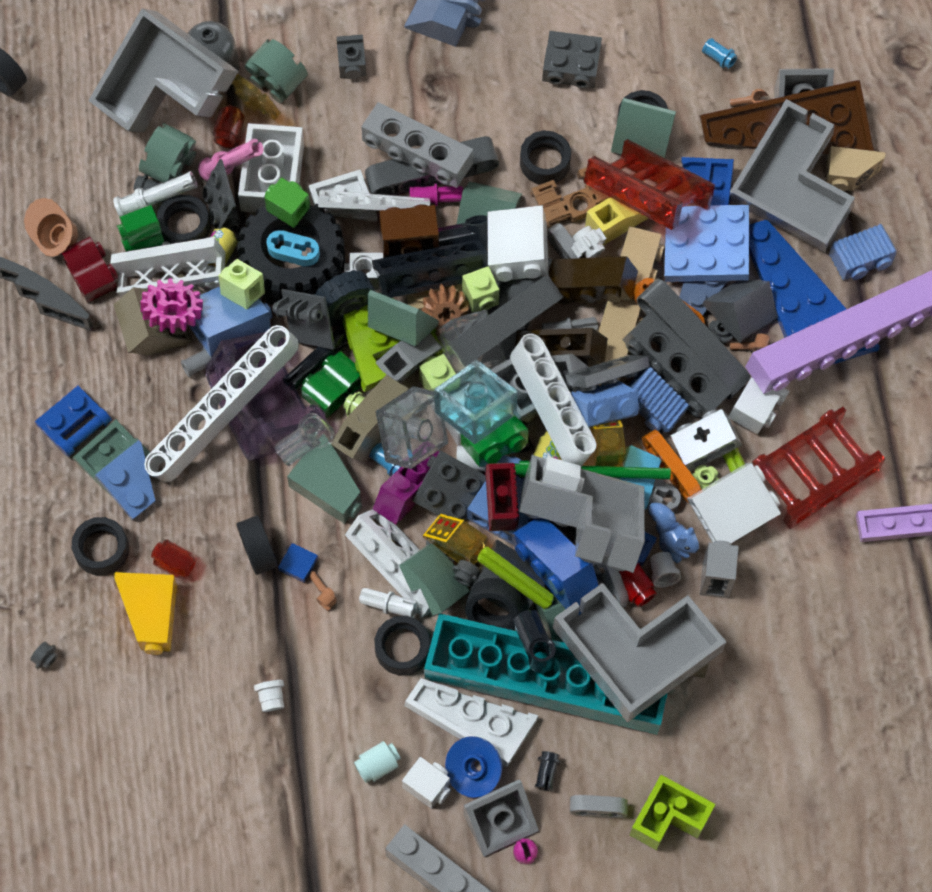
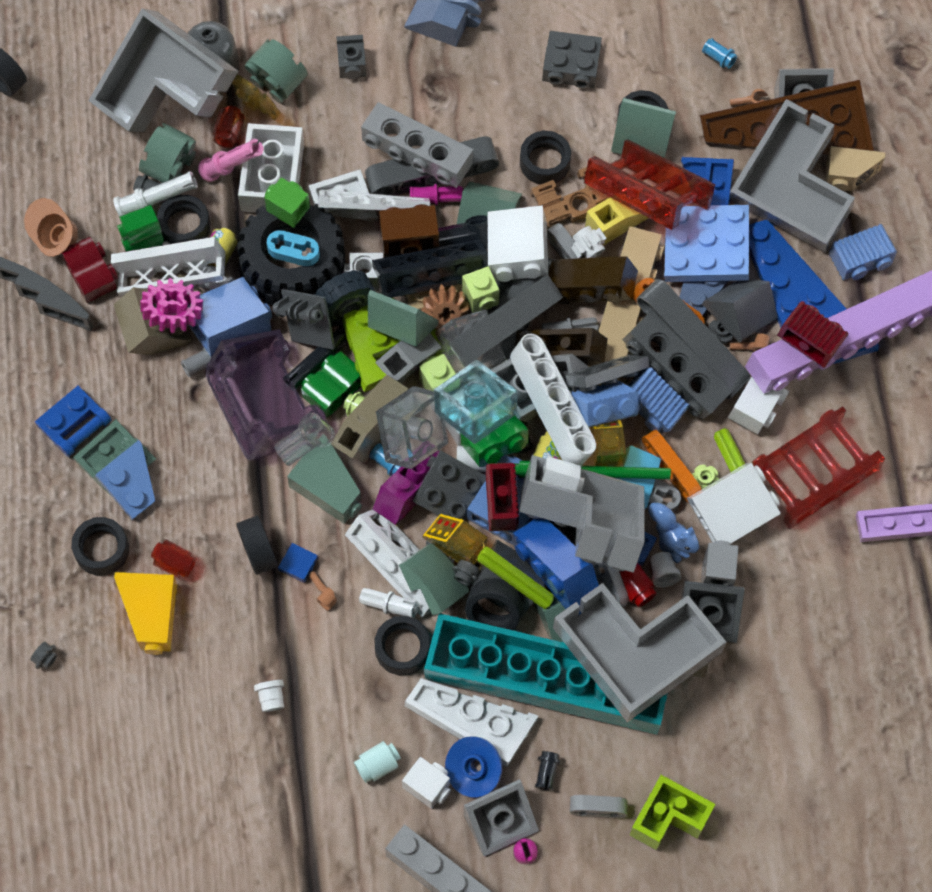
white beam [144,325,299,482] -> none
dark grey hinge [202,159,240,231] -> none
yellowish green brick [218,259,265,310] -> none
black piece [512,610,556,674] -> none
brick [671,409,742,471] -> none
none -> dark grey slope [681,581,745,643]
none -> dark red brick [777,301,849,368]

